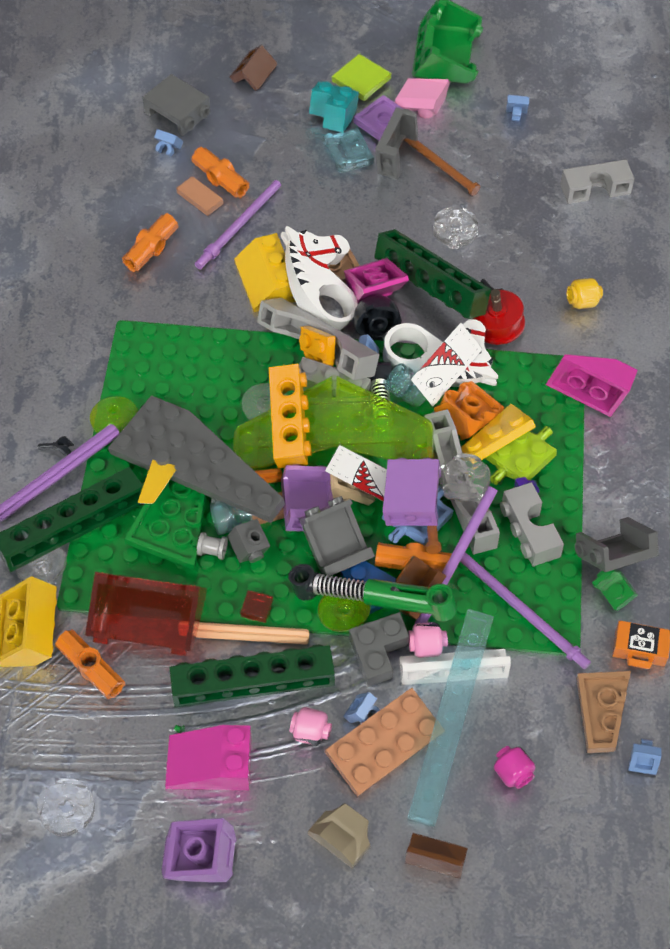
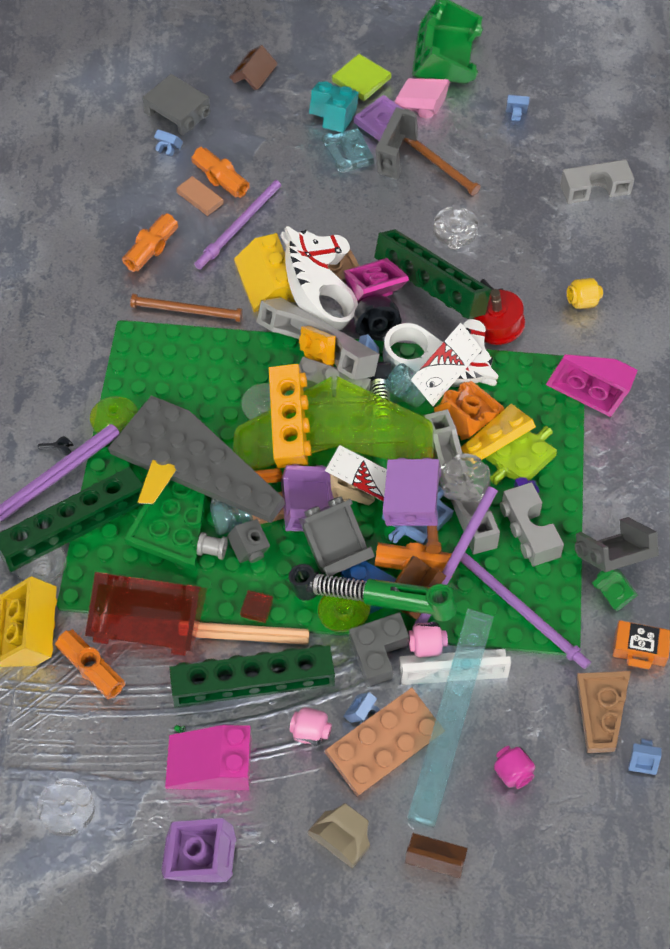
none -> dark orange bar [130,294,243,322]

